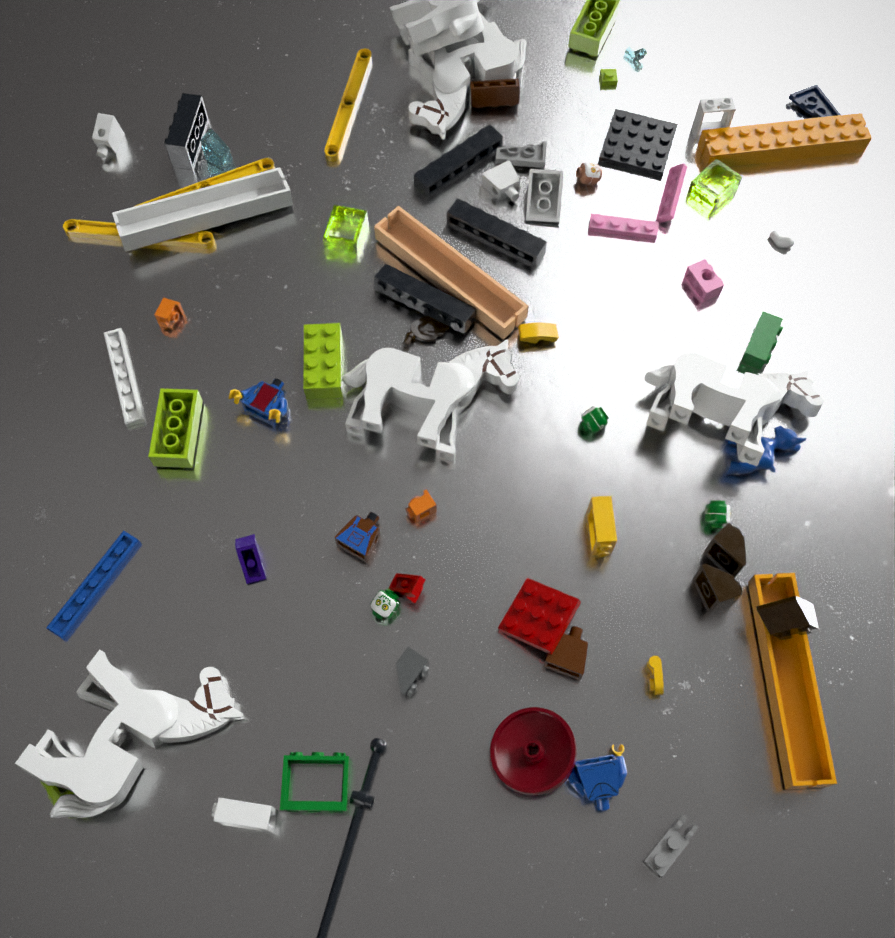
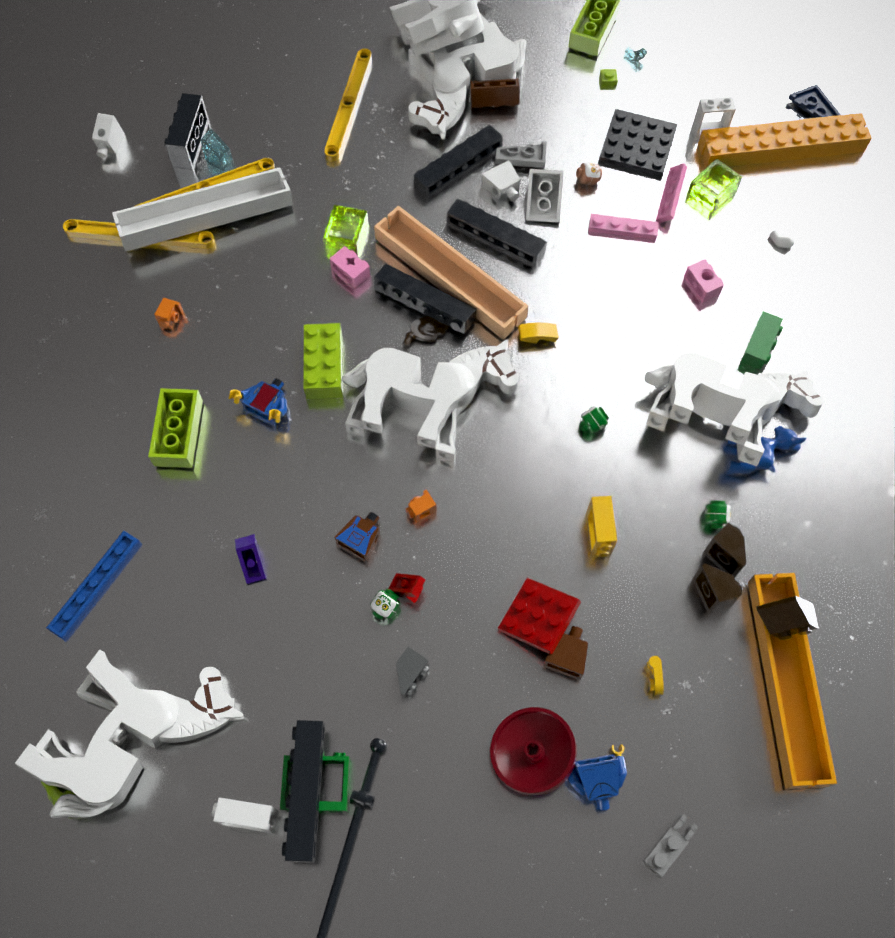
white tile [104,328,145,427] -> none
none -> black brick [282,720,325,863]
none -> bright pink brick [329,246,370,289]

